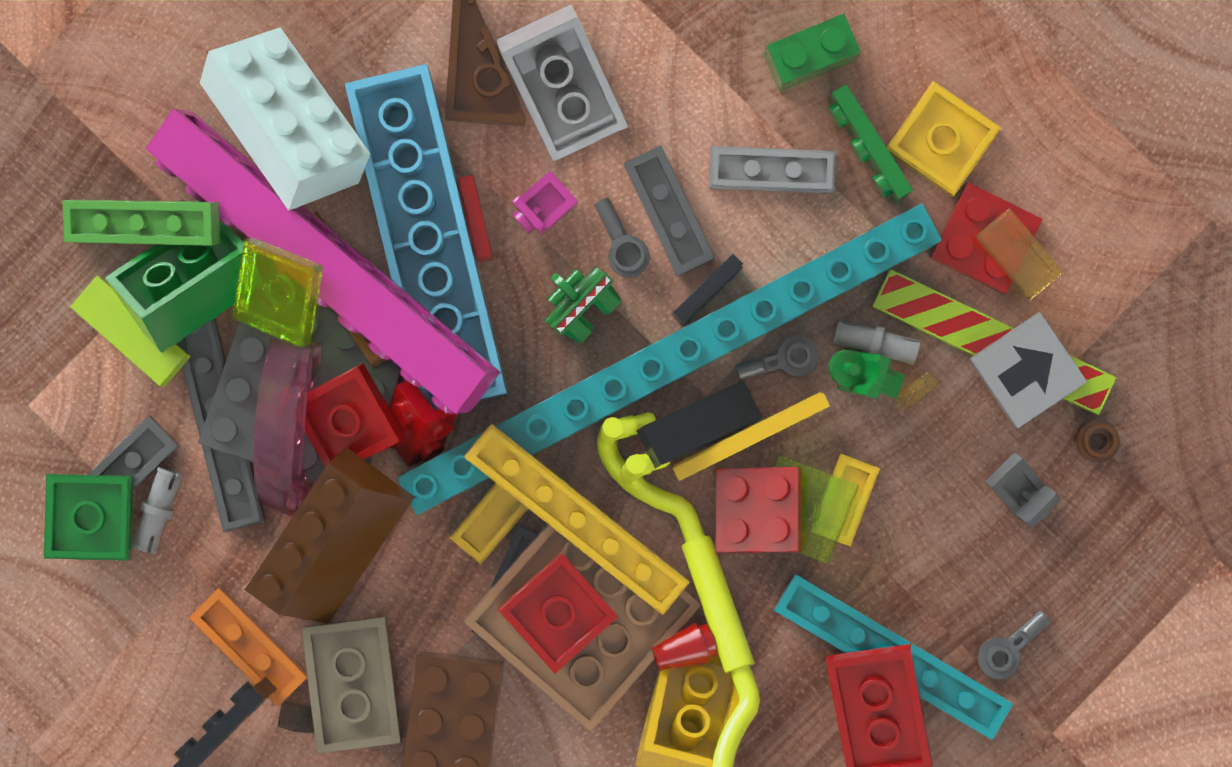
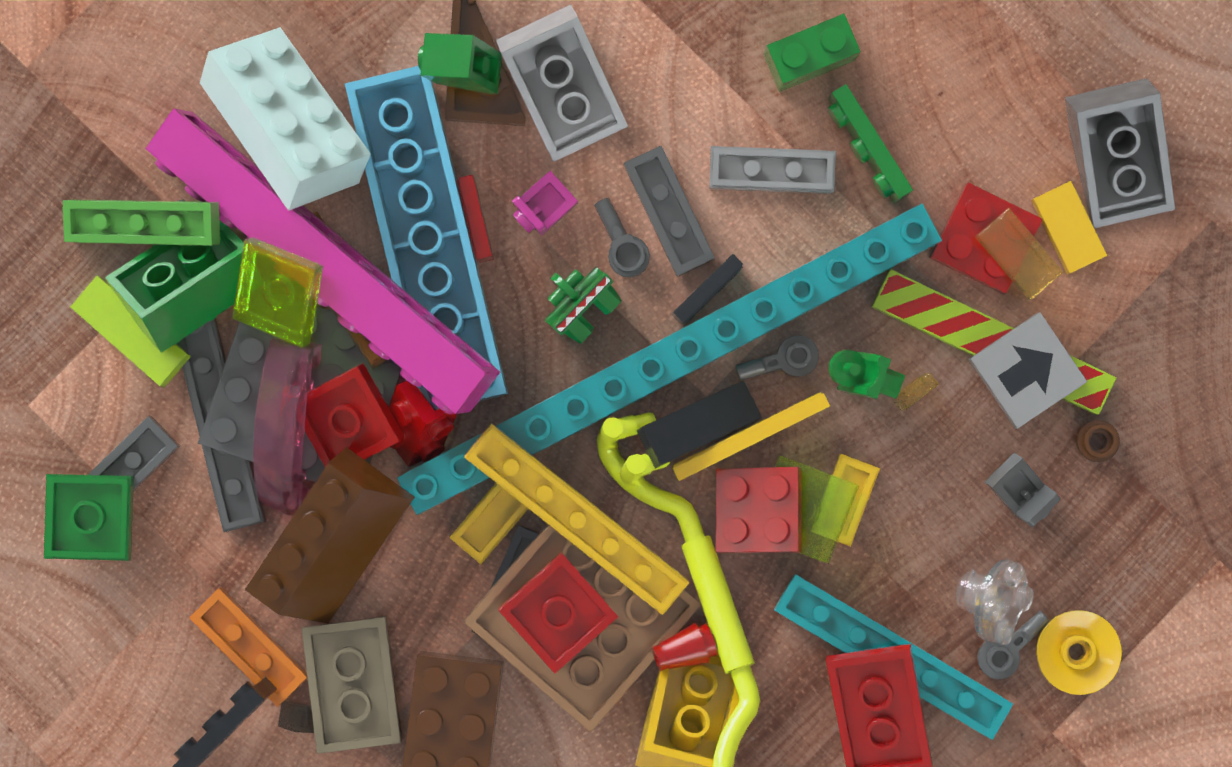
light grey pin [132,466,184,554] -> none
light grey pin [833,318,921,366] -> none
yellow tile [887,81,1001,197] -> none
none -> green slope [418,33,502,94]
none -> clear plate [955,559,1034,645]
none -> yellow tile [1031,181,1107,275]
none -> yellow dish [1036,610,1122,695]
none -> dark grey slope [1065,78,1175,228]

